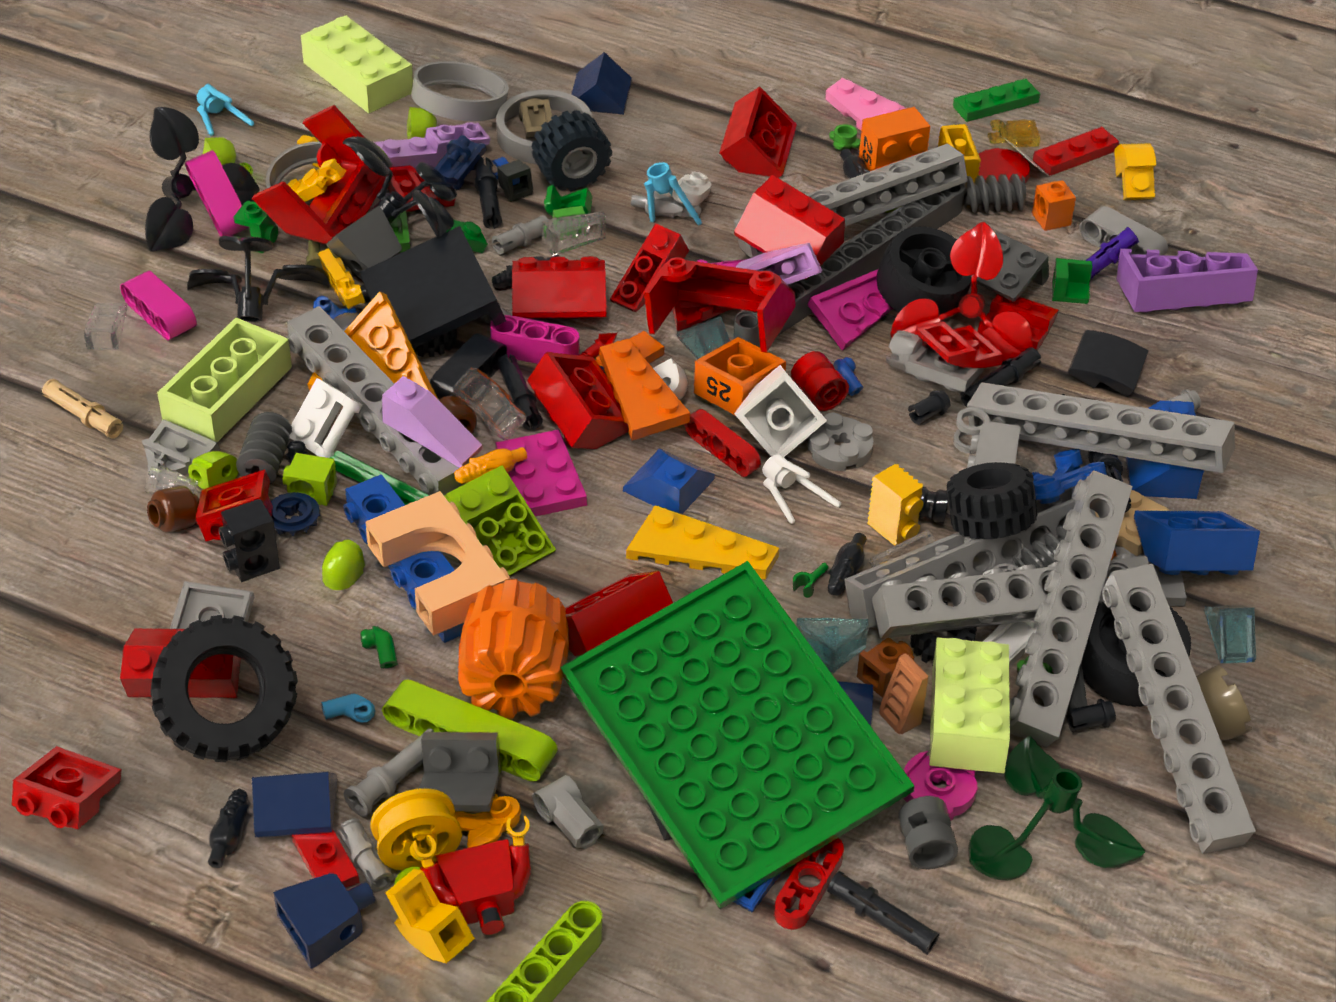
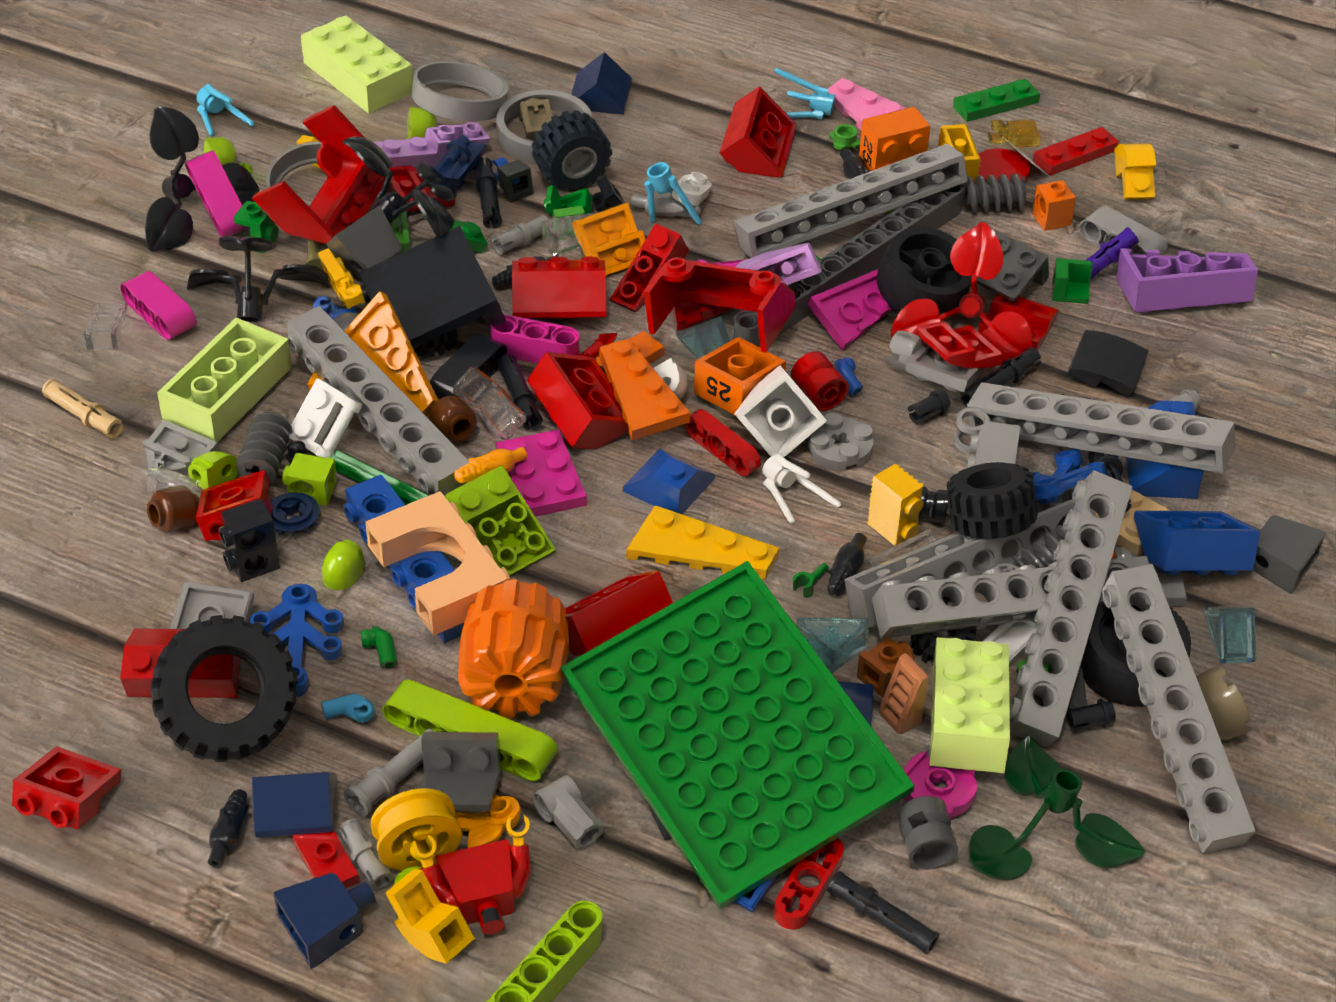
yellow hinge [288,159,346,202] -> none
lavender slope [382,376,482,468] -> none
slope [734,175,845,280] -> none
none -> blue plant [250,584,344,697]
none -> light orange slope [571,202,646,275]
none -> black tile [592,175,625,213]
none -> medium azure plant [774,68,836,120]
none -> dark grey torso [1244,515,1326,594]

